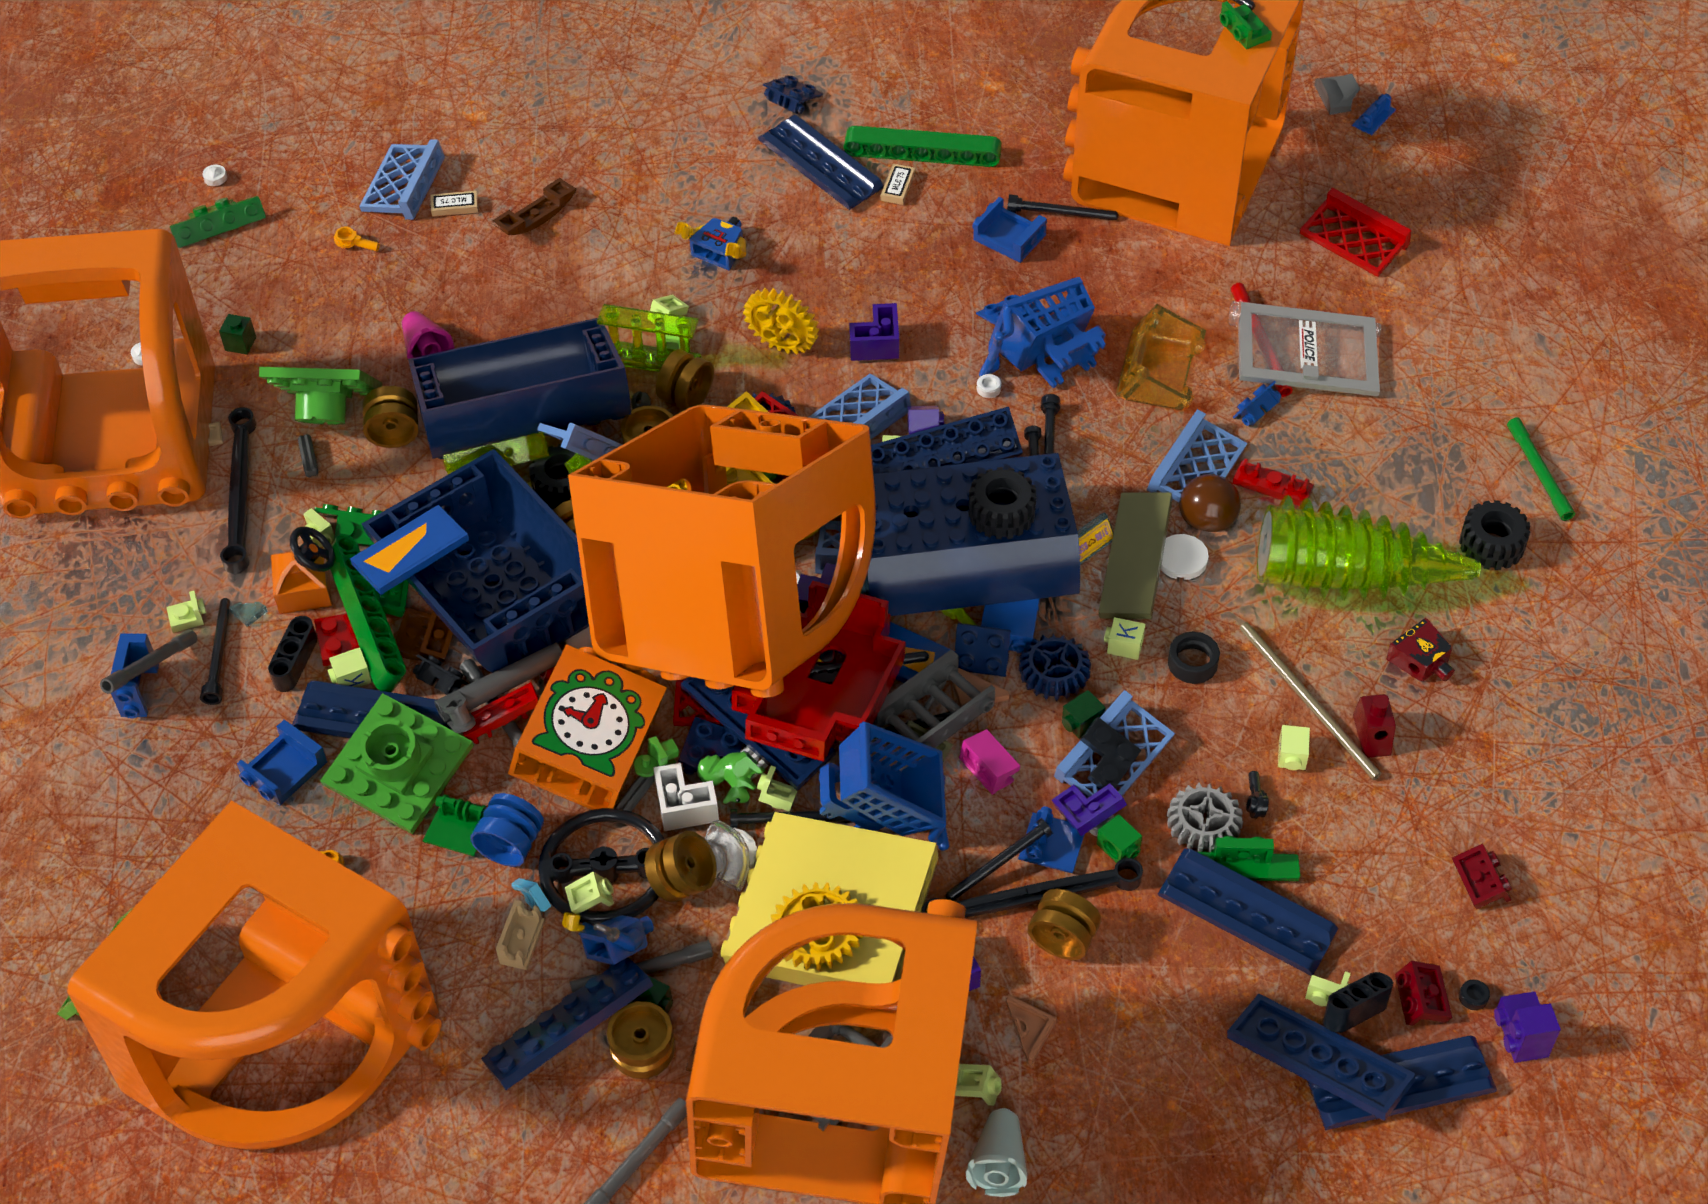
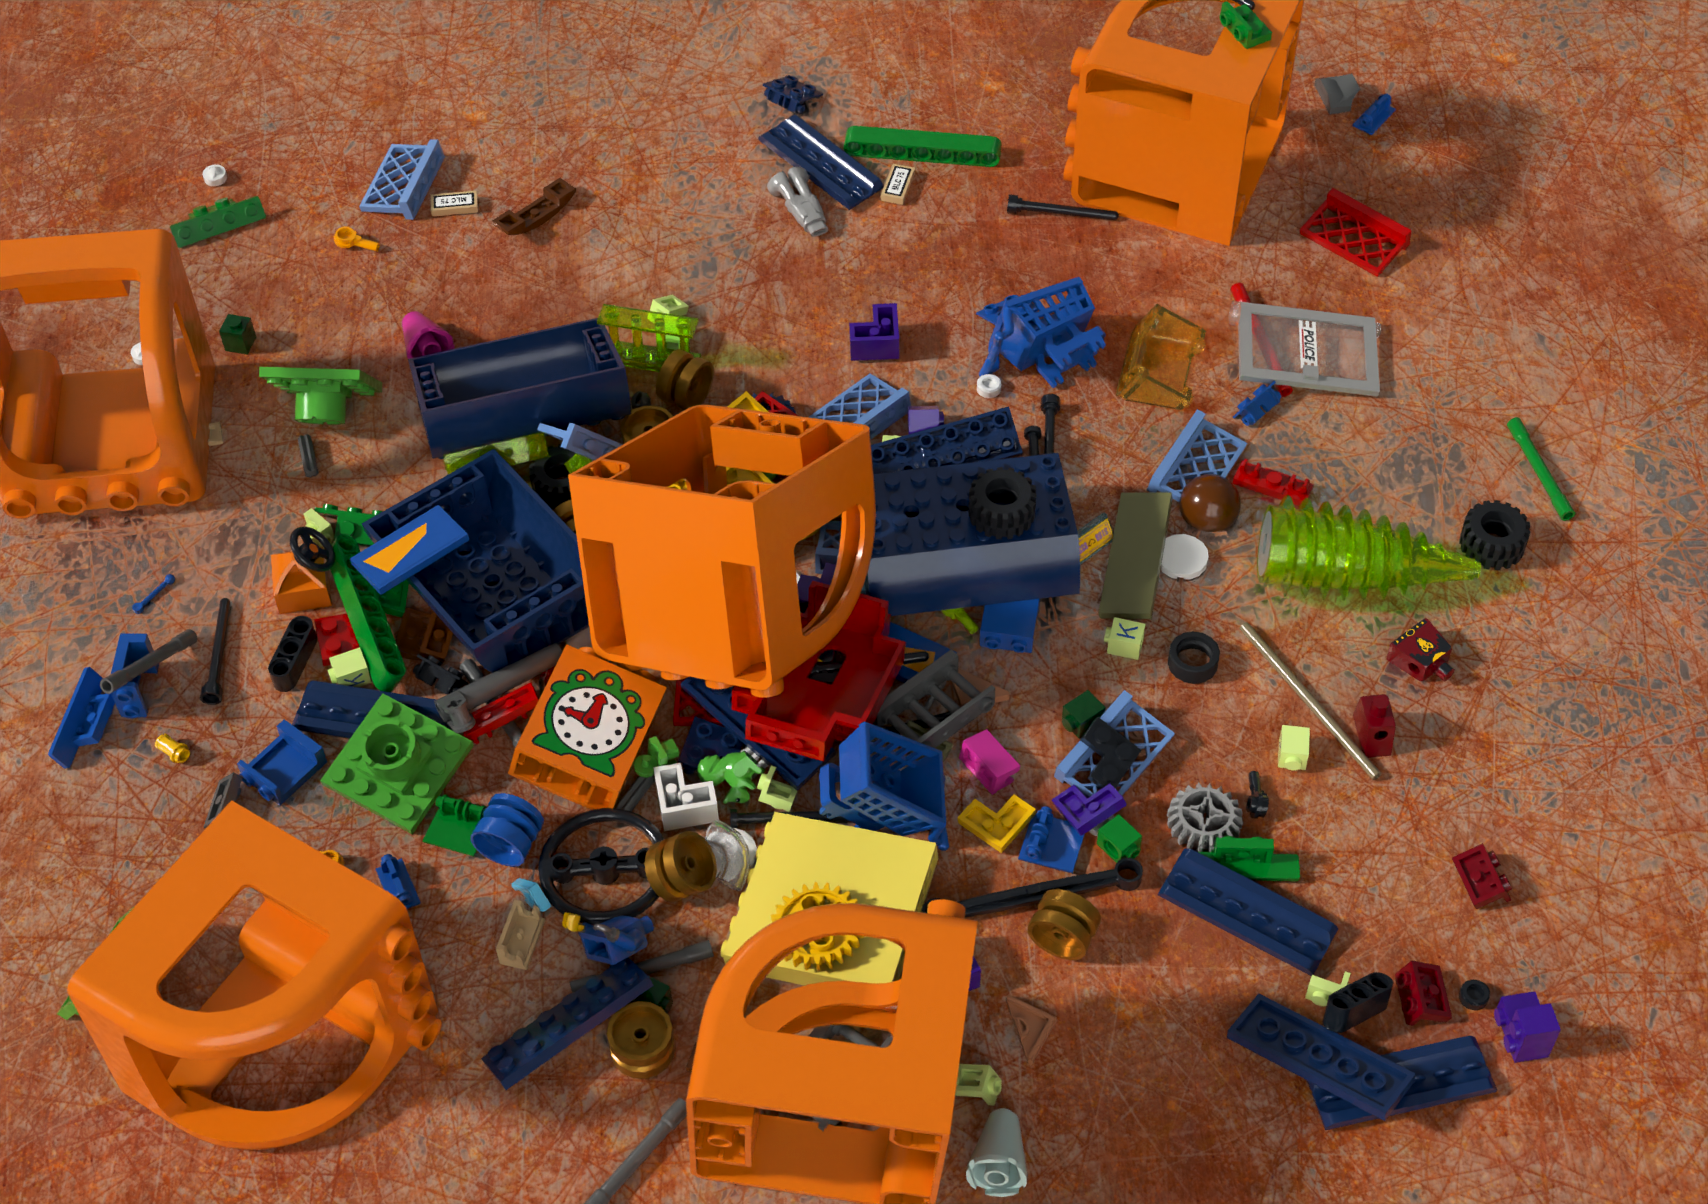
yellowish green bracket [166,591,206,633] -> none
black piece [220,407,256,574] -> none
clear light blue tile [229,602,268,627] -> none
pearl gold wheel [363,386,418,448] -> none
yellowish green bracket [565,872,614,915] -> none
blue torso [674,217,747,270] -> none
yellow gear [743,288,819,354] -> none
black bar [945,818,1053,901] -> none
dark blue hinge [955,623,1011,677] -> none
blue panel [972,197,1047,263] -> none
dark blue gear [1019,633,1091,701] -> none
none -> blue bracket [48,667,115,769]
none -> blue hinge [132,574,175,614]
none -> yellow pin [155,733,190,763]
none -> dark grey plate [204,772,243,828]
none -> blue hinge [375,854,421,909]
none -> light grey piece [767,167,828,237]
none -> yellow plate [957,794,1036,853]

